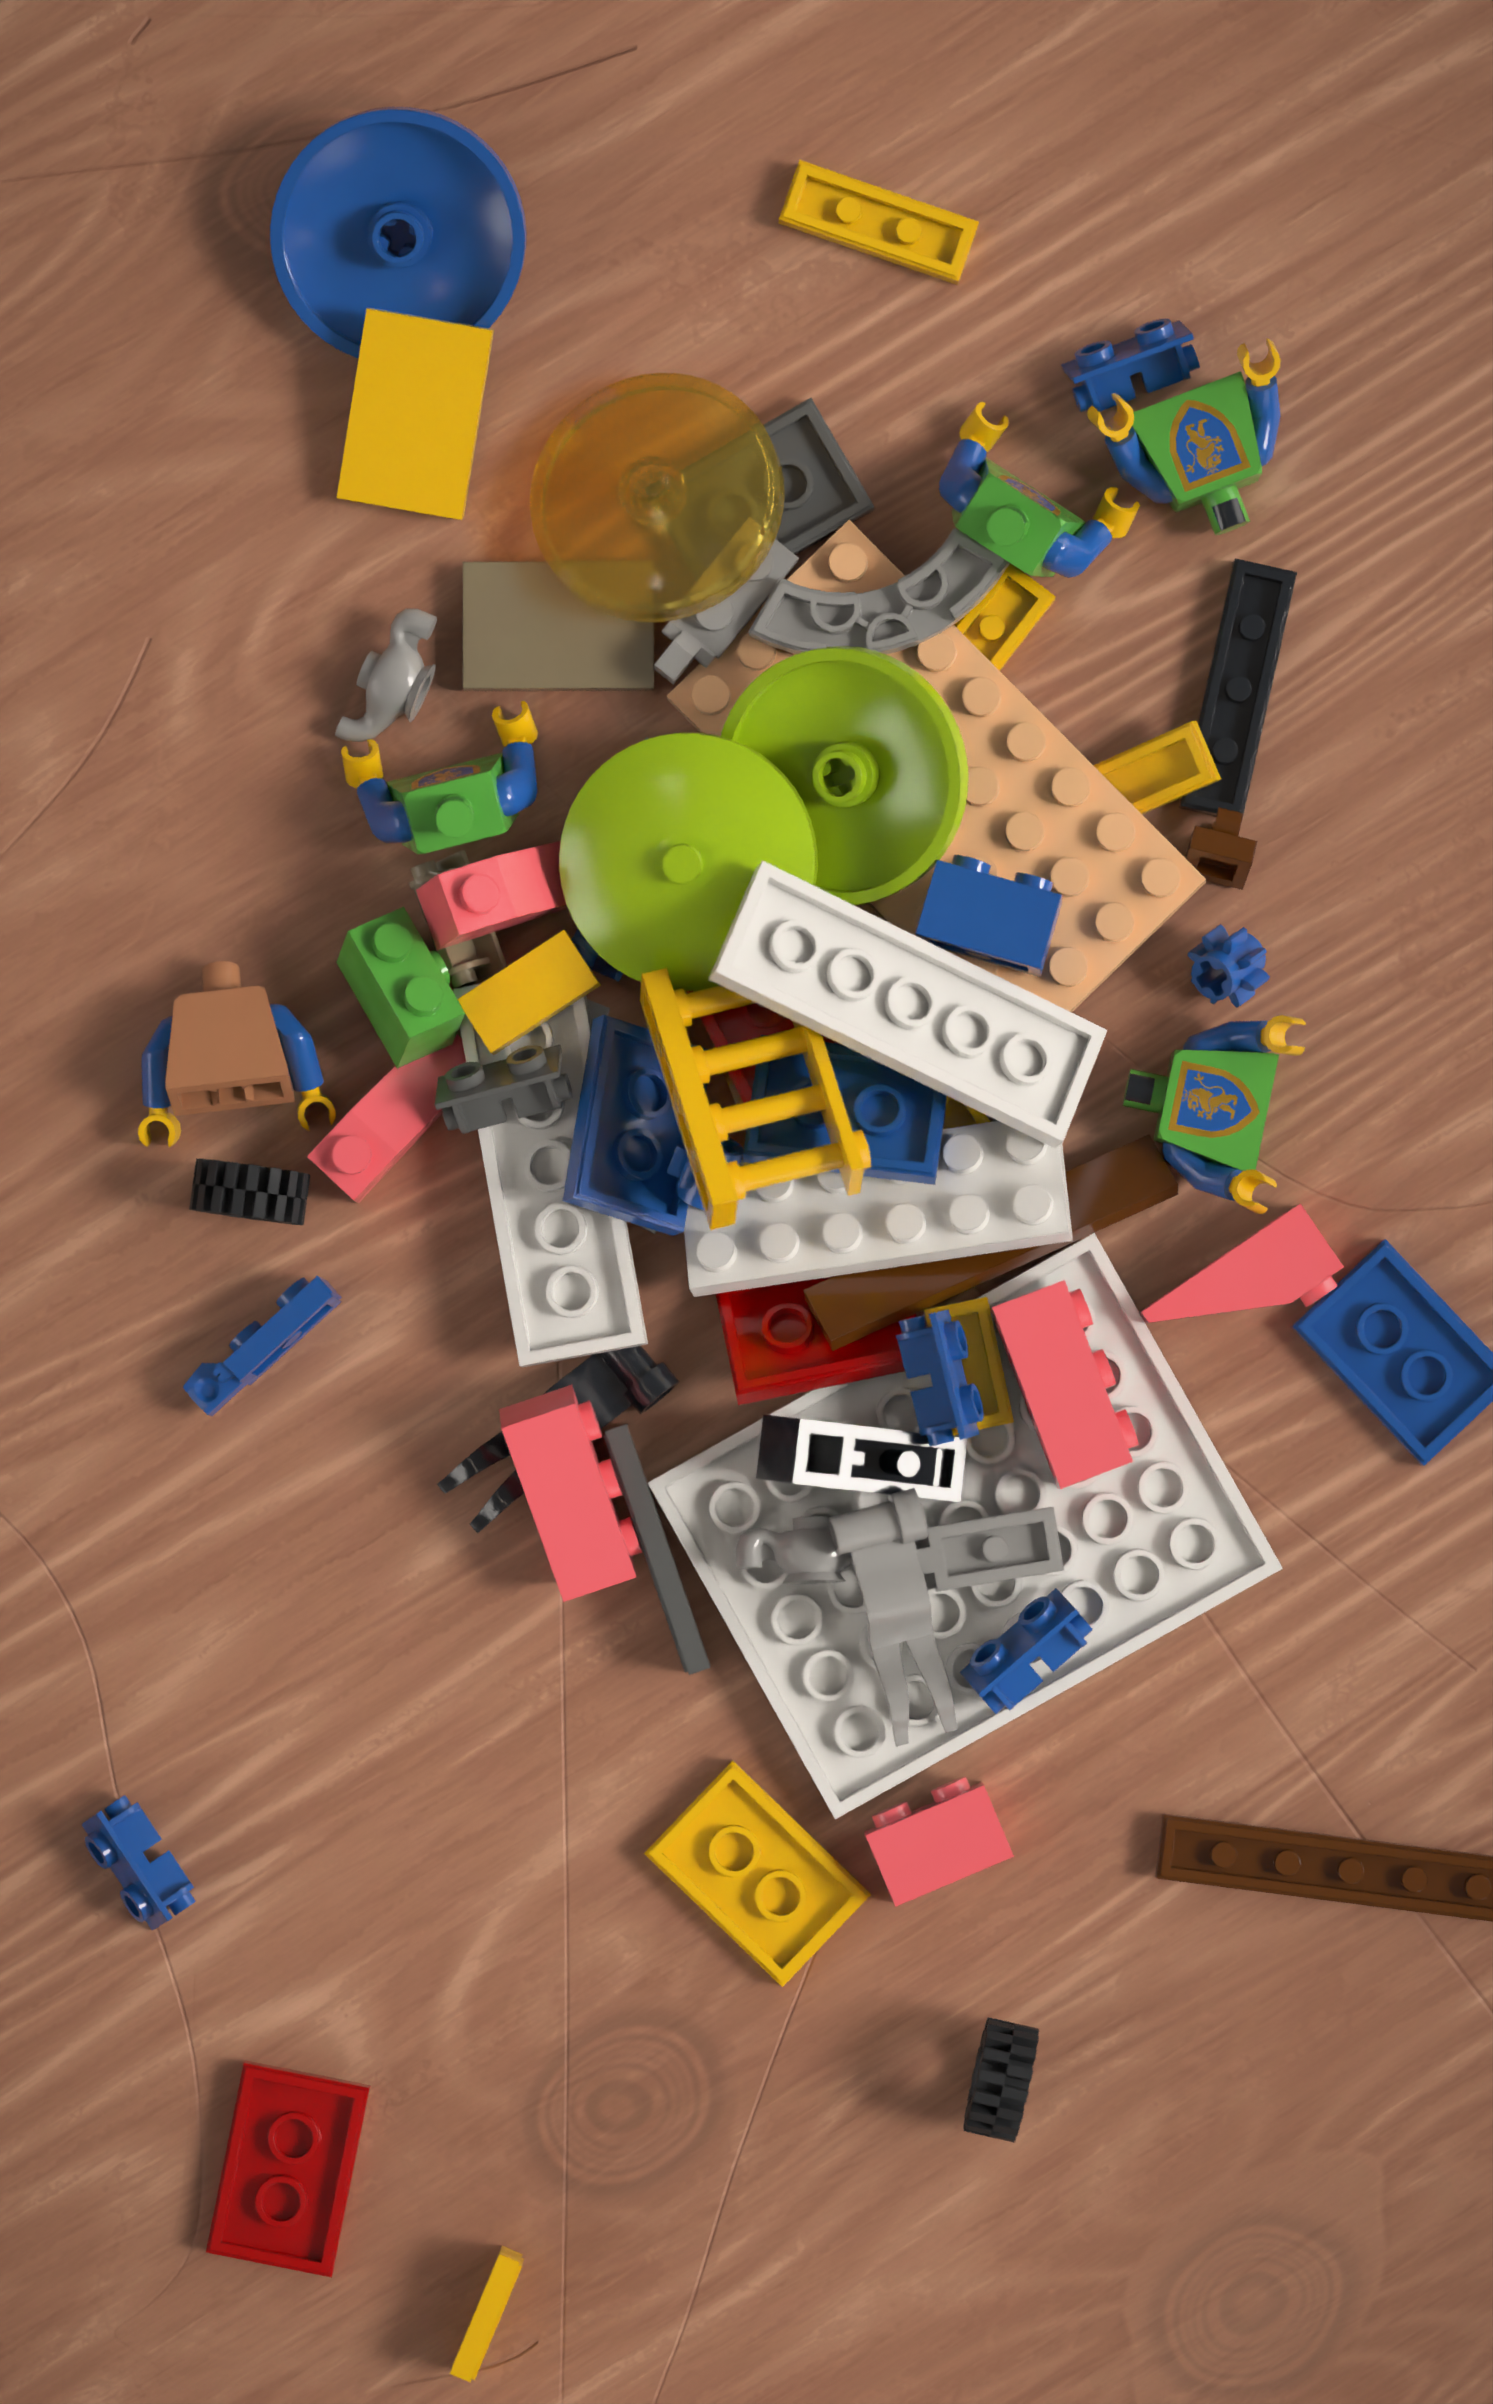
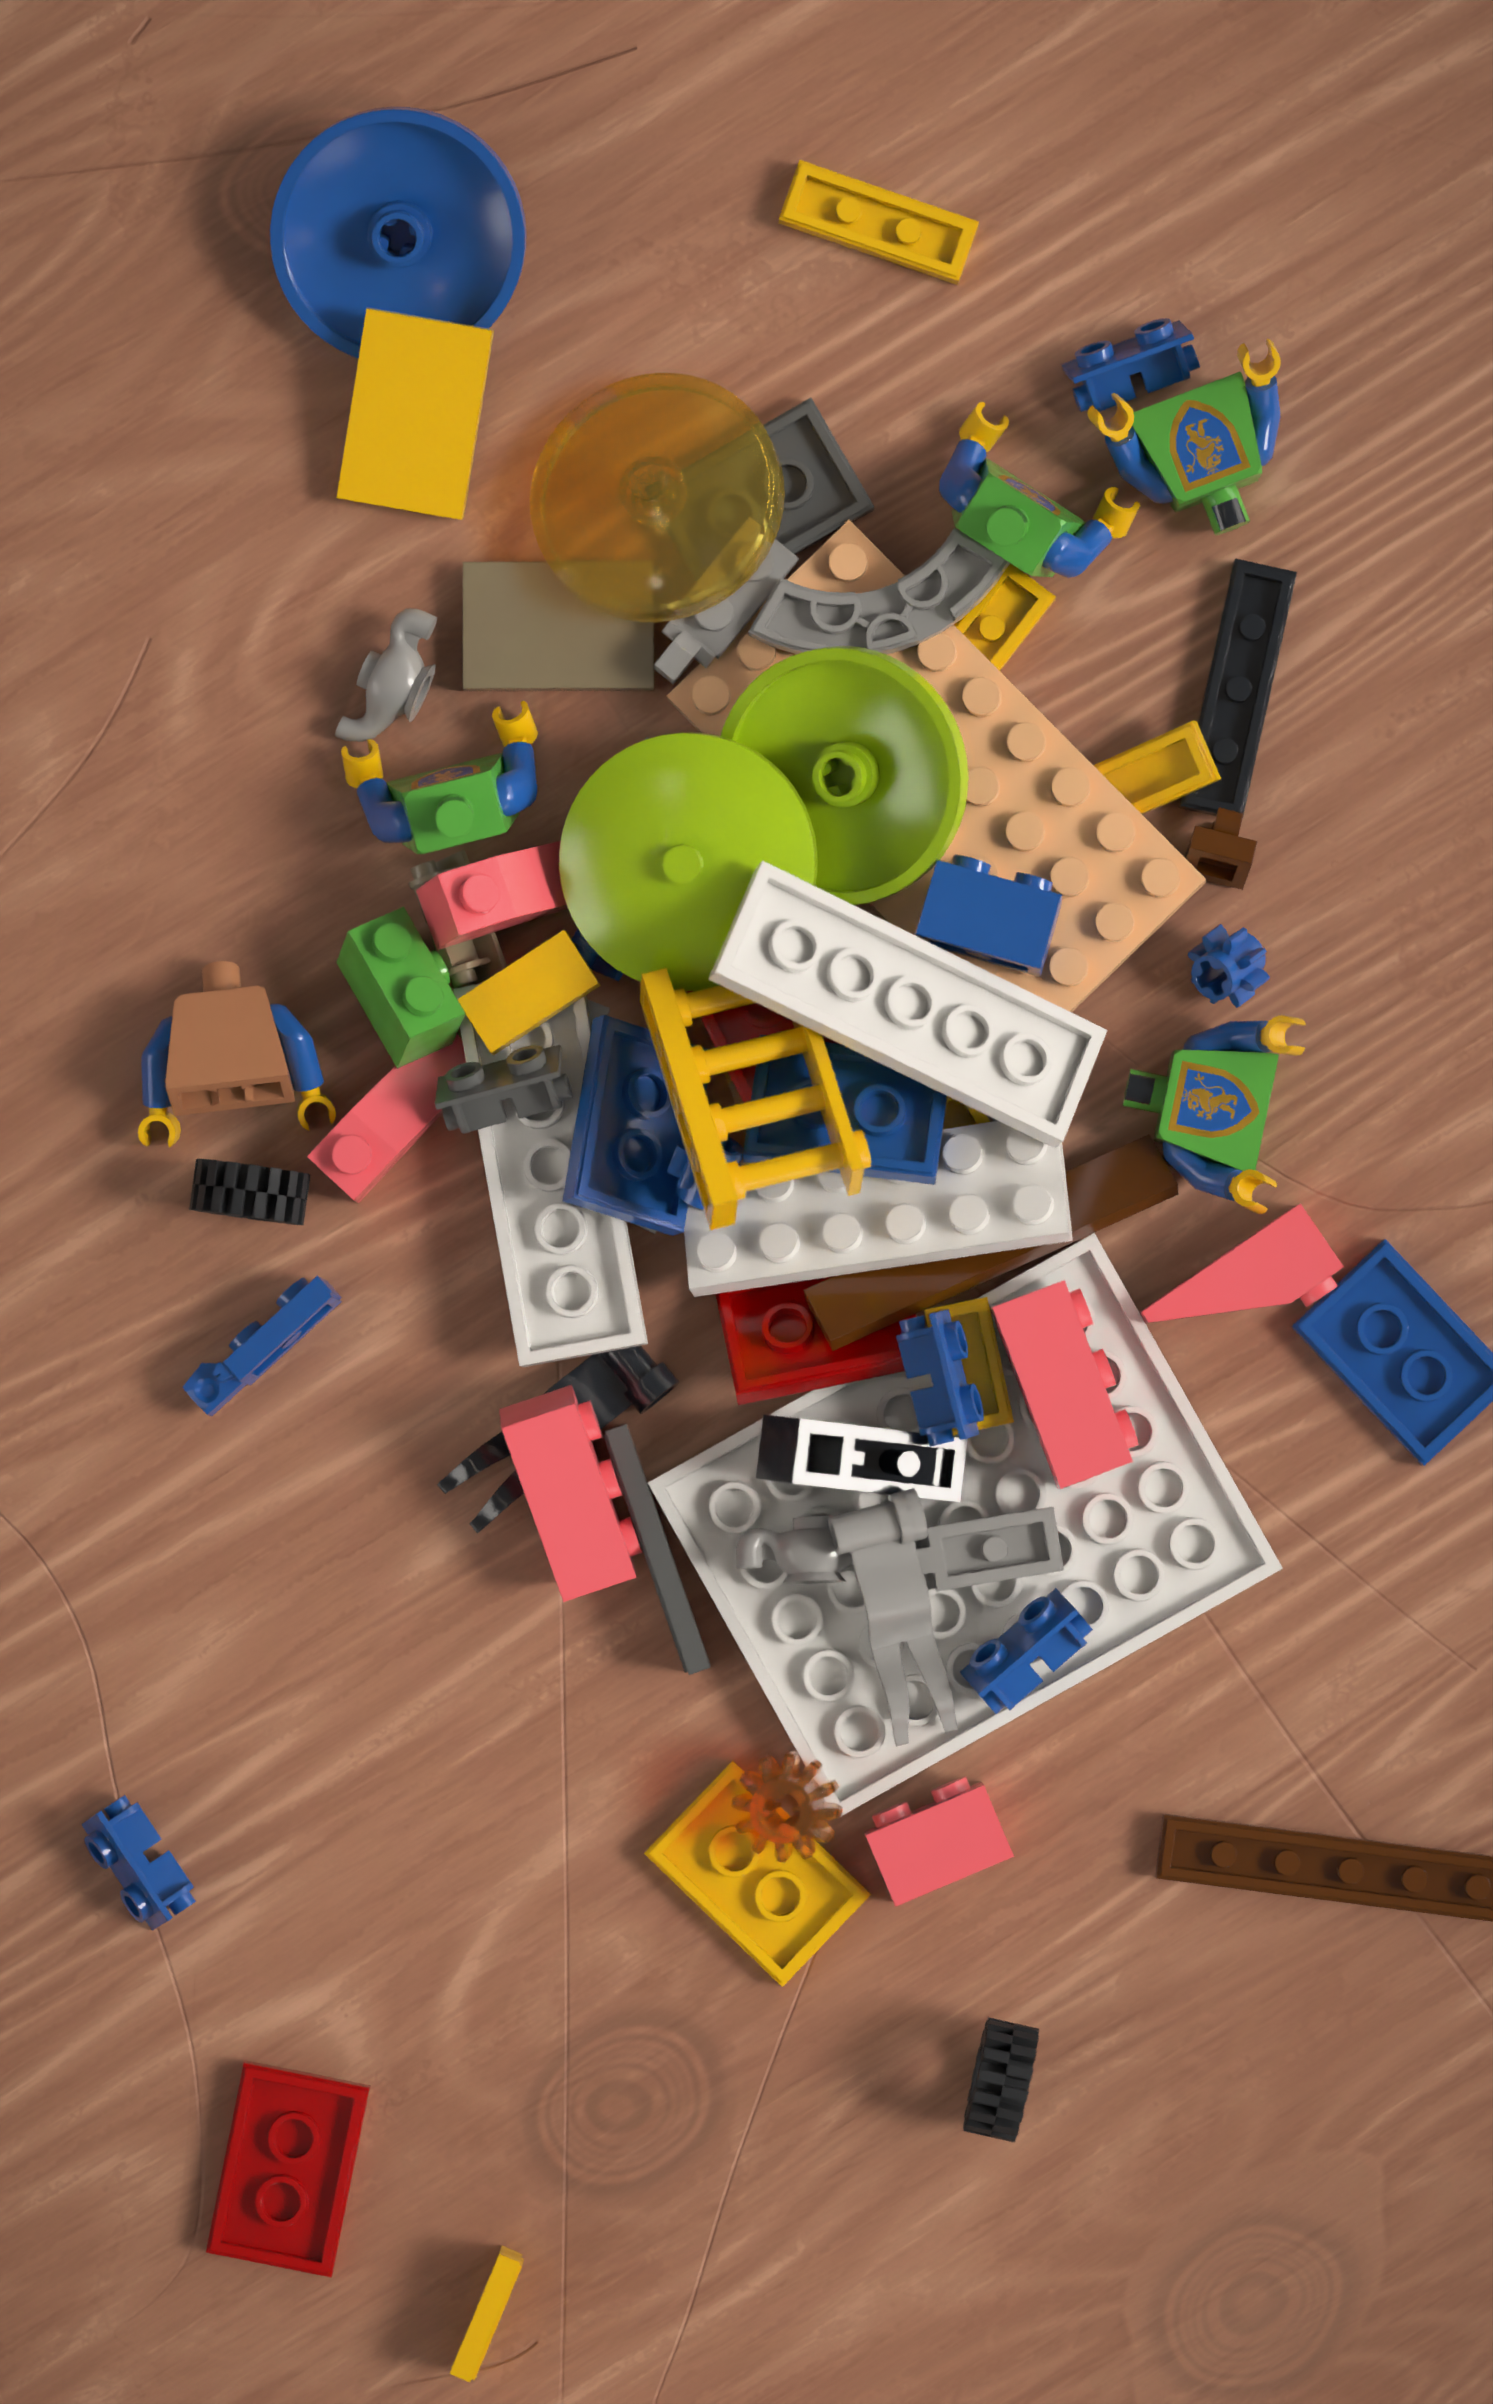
none -> clear orange gear [731,1751,843,1863]

